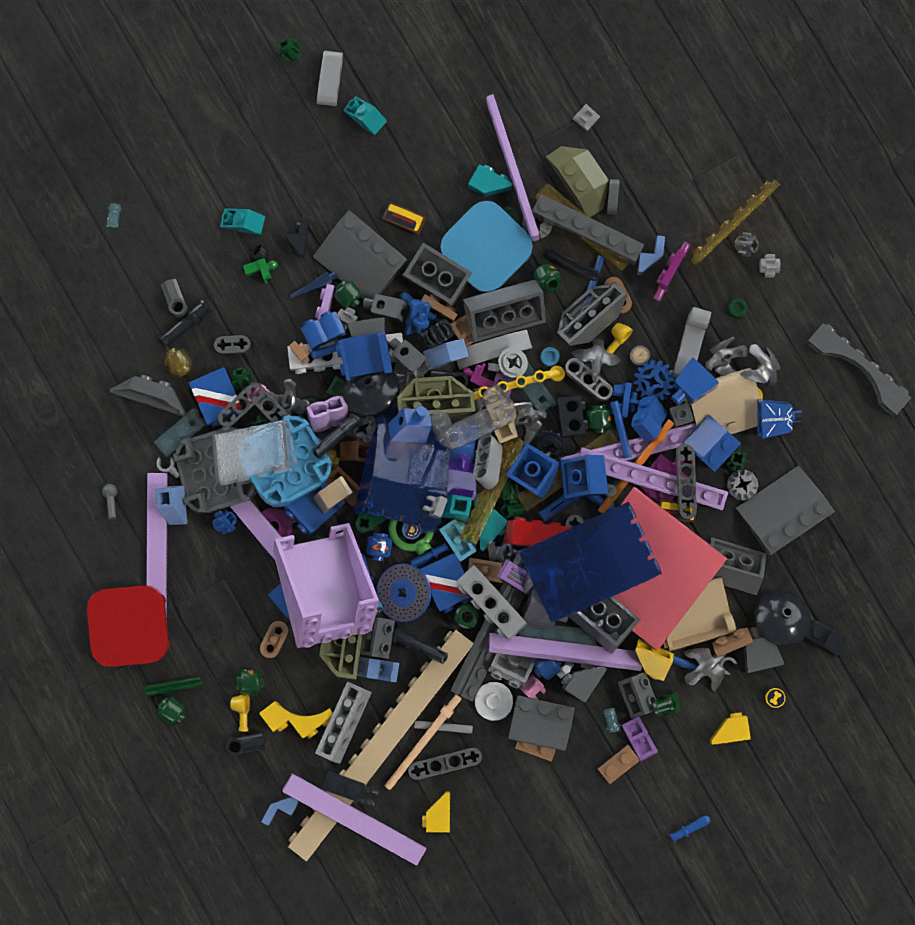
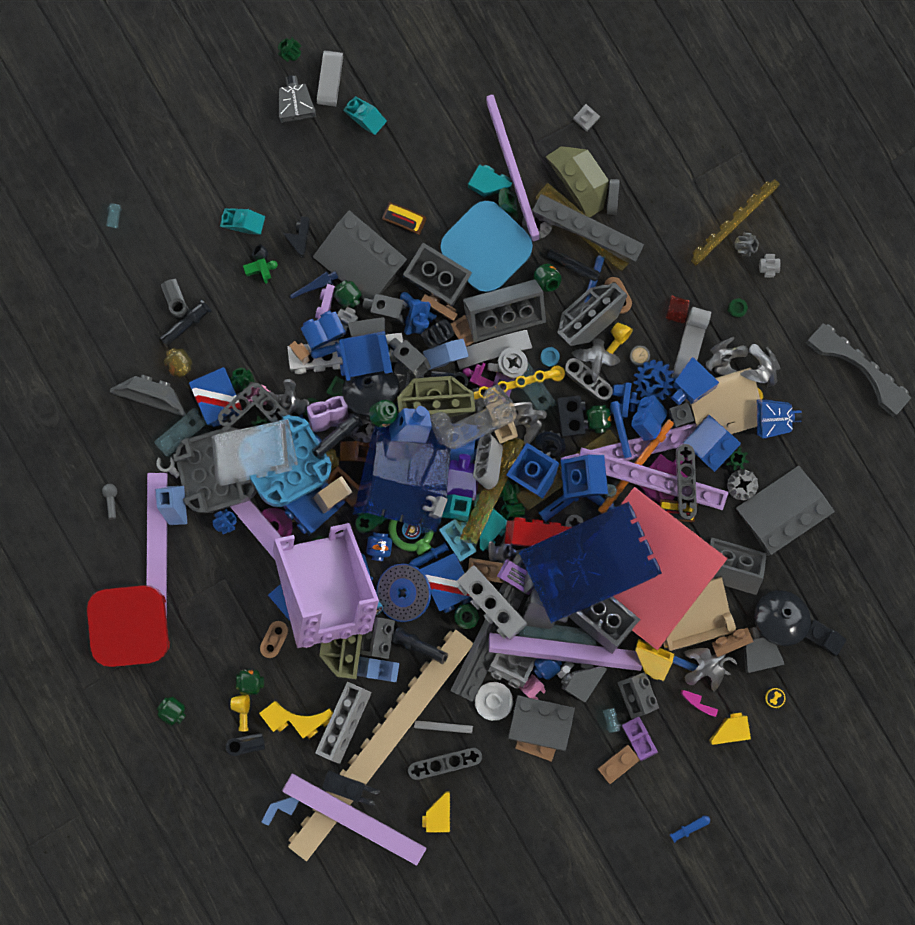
dark green axle [145,677,202,696] -> none
dark grey beam [214,335,251,355] -> none
light nougat bar [384,694,462,790] -> none
medium blue slope [637,236,665,275] -> none
magenta plate [653,241,691,302] -> none
dark green piece [653,693,682,717] -> none
none -> dark grey torso [279,76,316,123]
none -> dark green head [369,400,398,428]
none -> dark green plate [499,187,517,214]
none -> clear red slope [666,296,690,323]
none -> dark pink slope [680,690,718,717]

